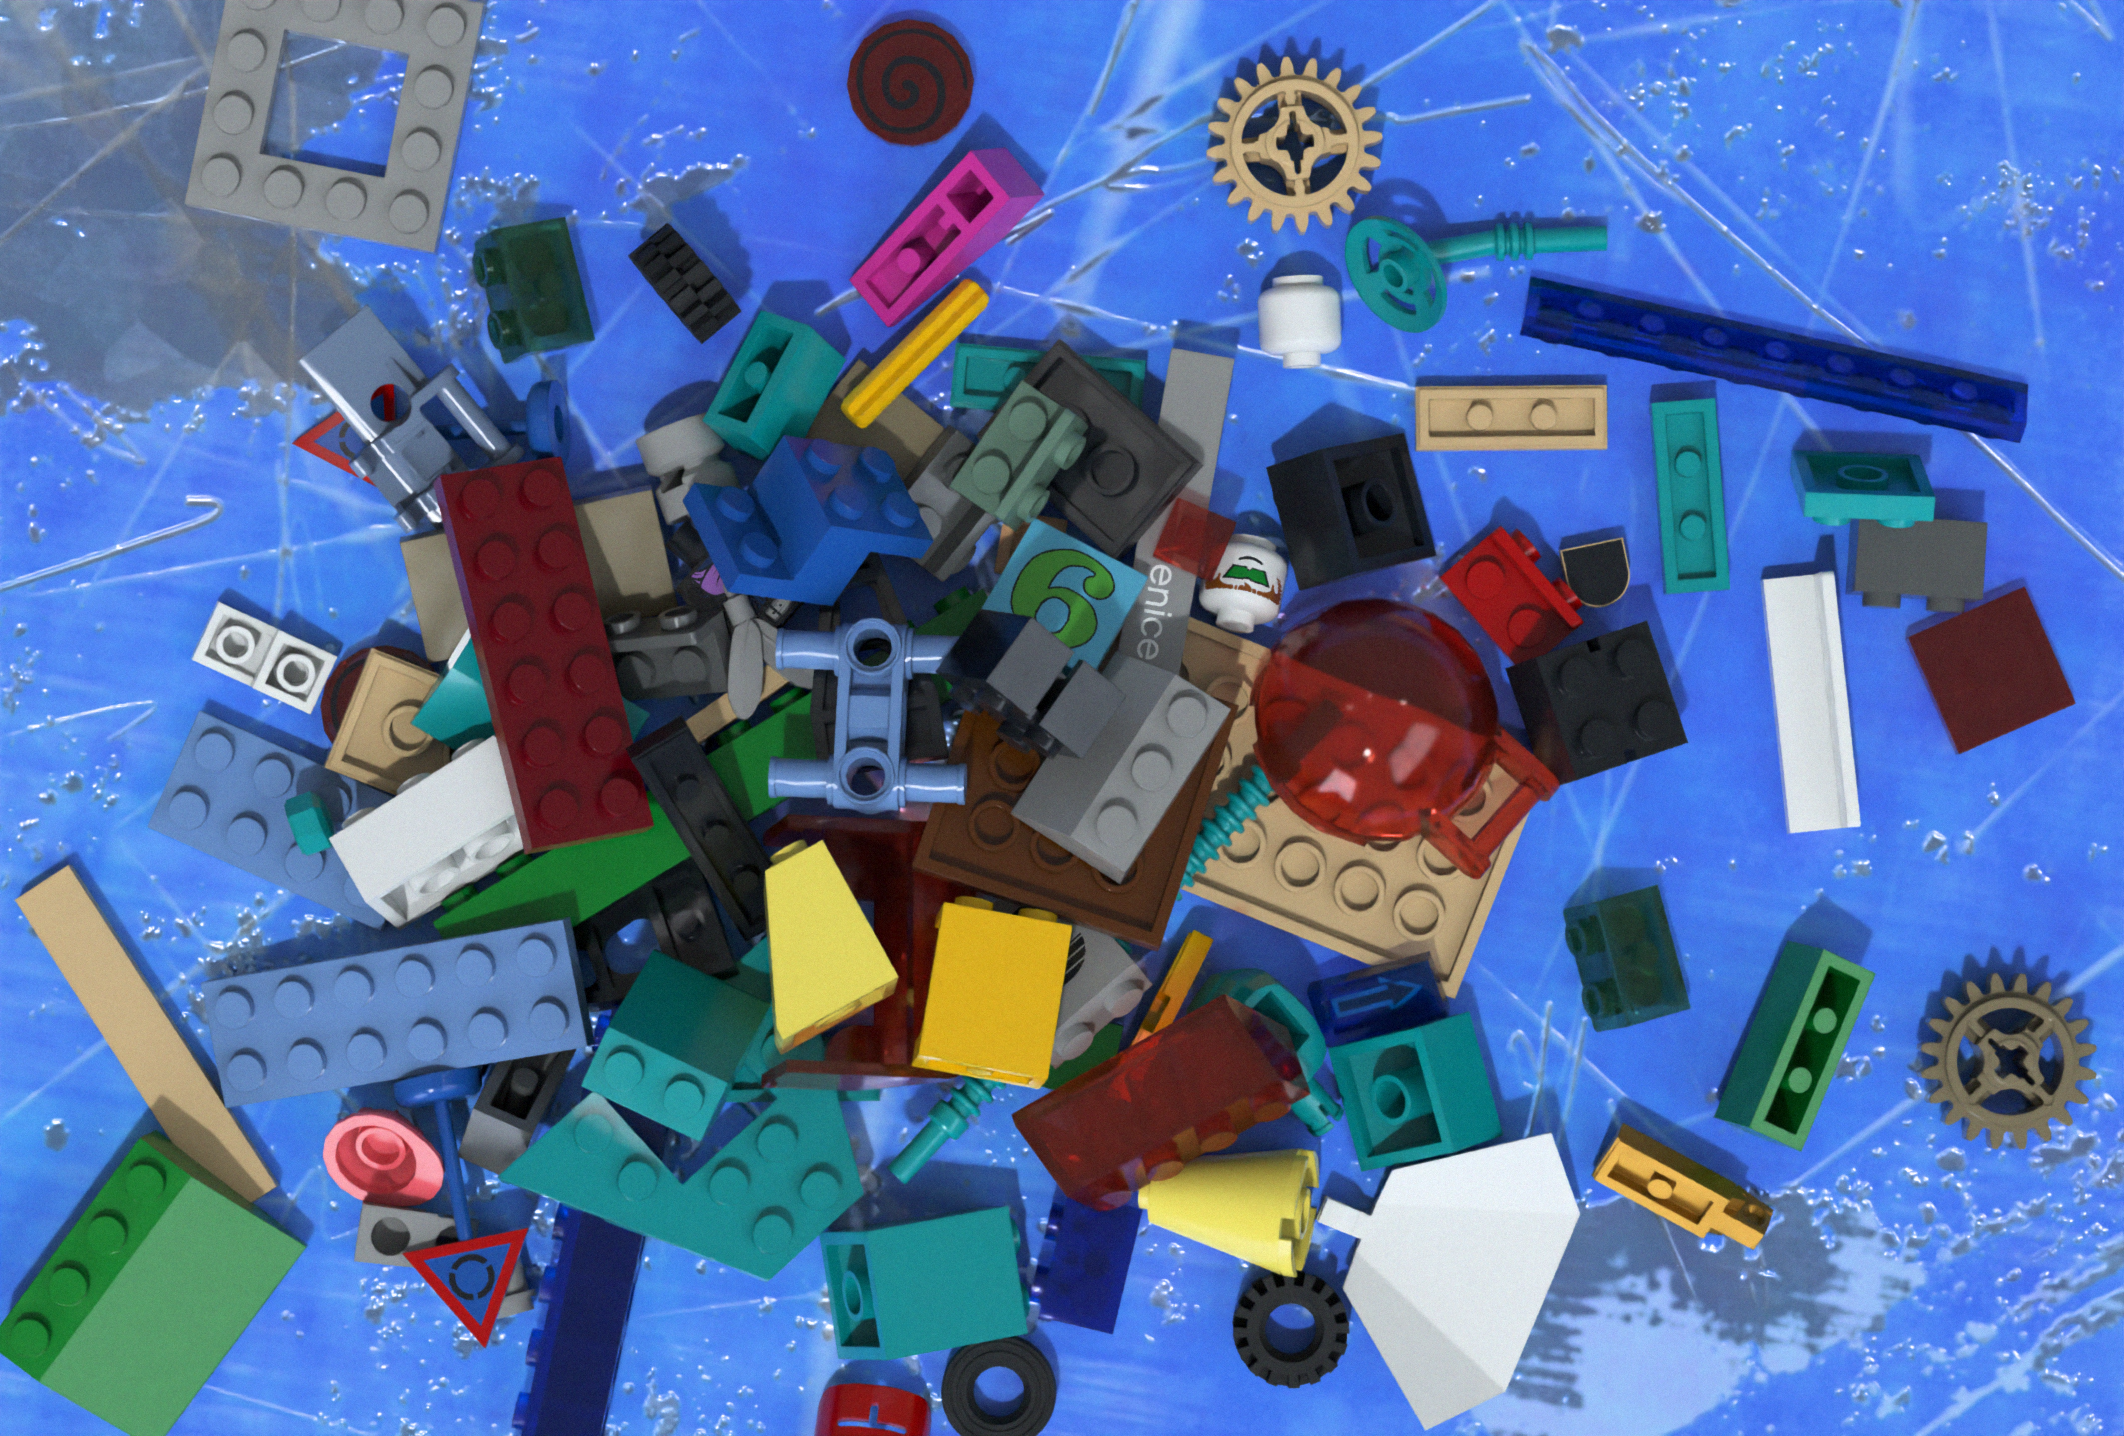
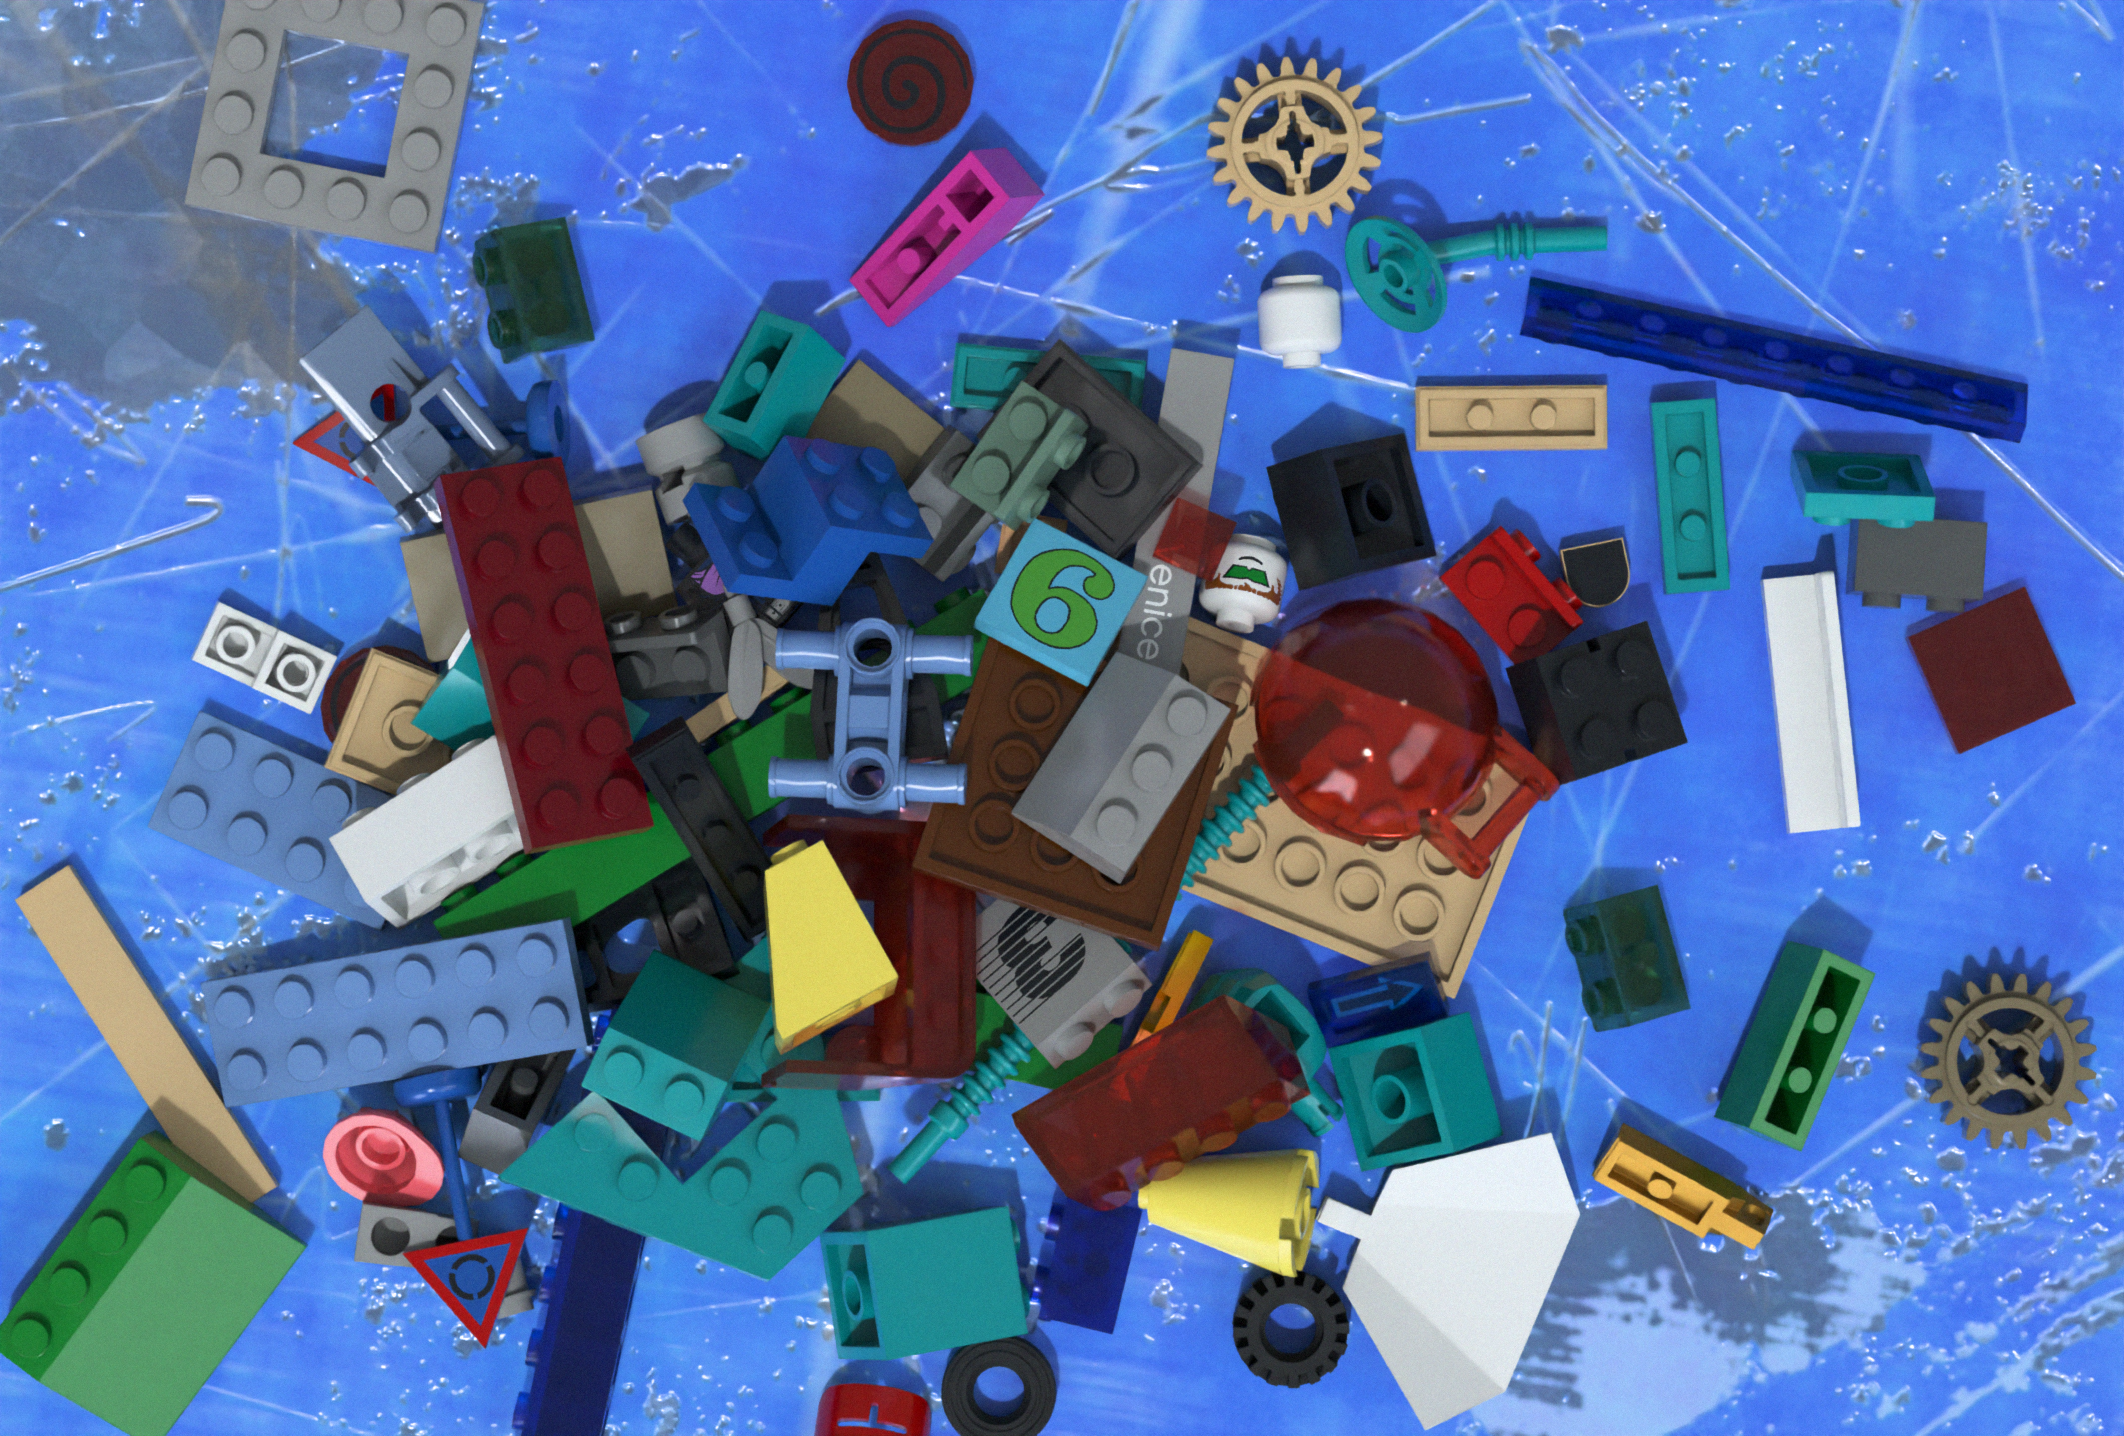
teal tile [284,791,336,856] -> none
black tyre [628,223,741,344] -> none
yellow axle [840,279,989,429] -> none
yellow panel [911,896,1072,1089] -> none
black piece [935,609,1127,760] -> none

